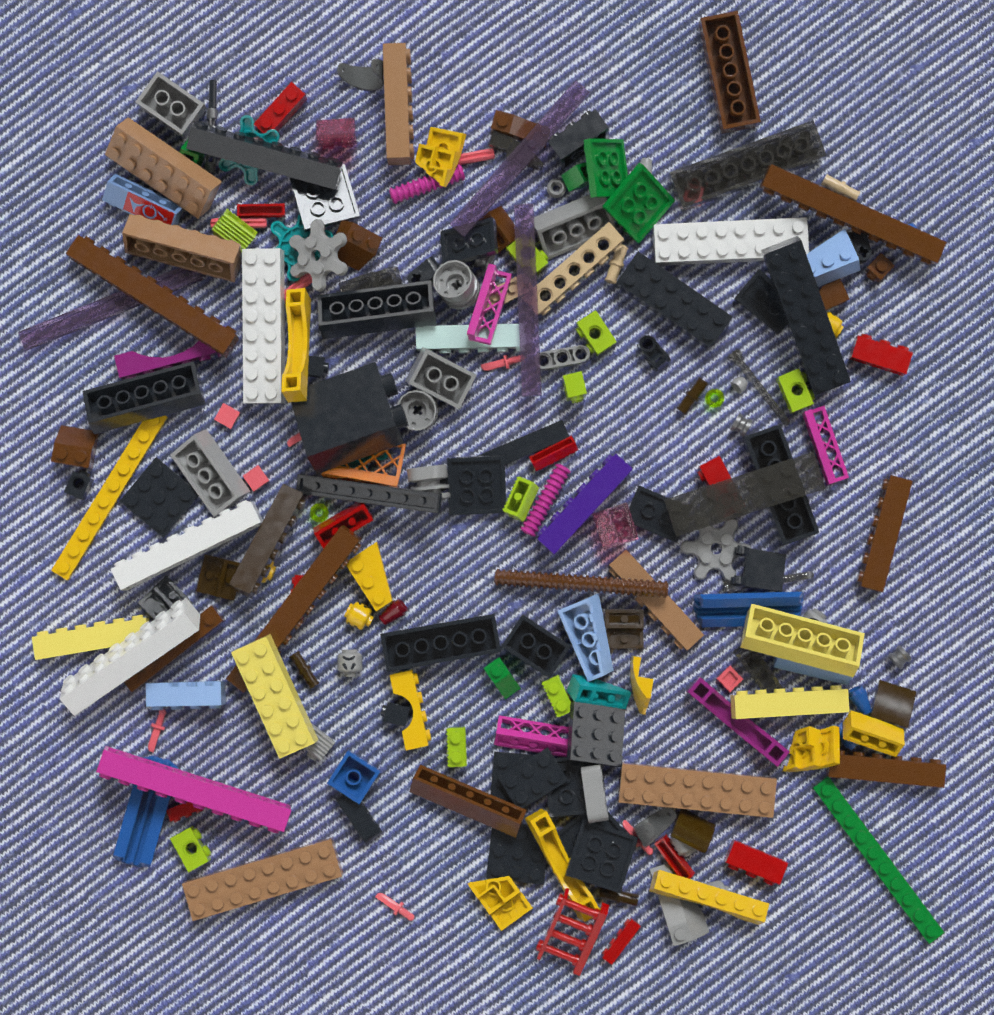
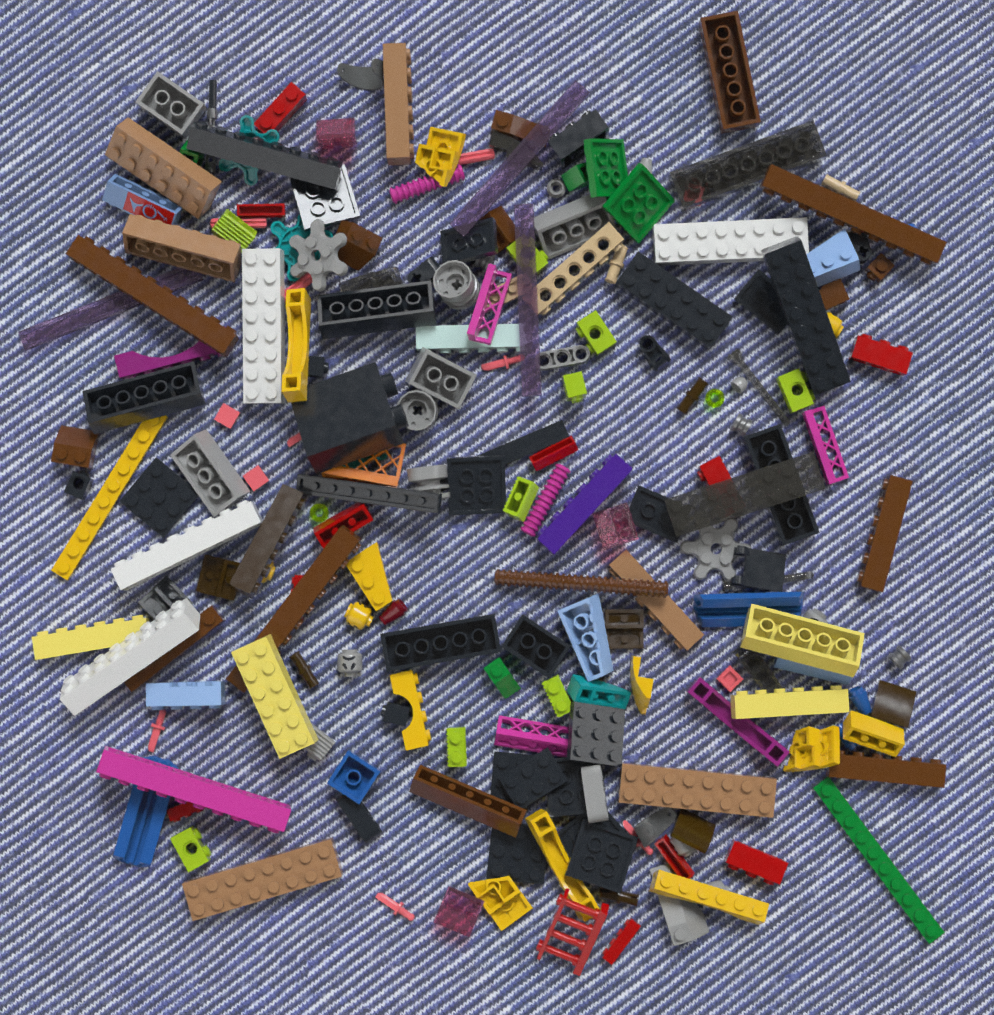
none -> clear pink slope [434,886,484,937]

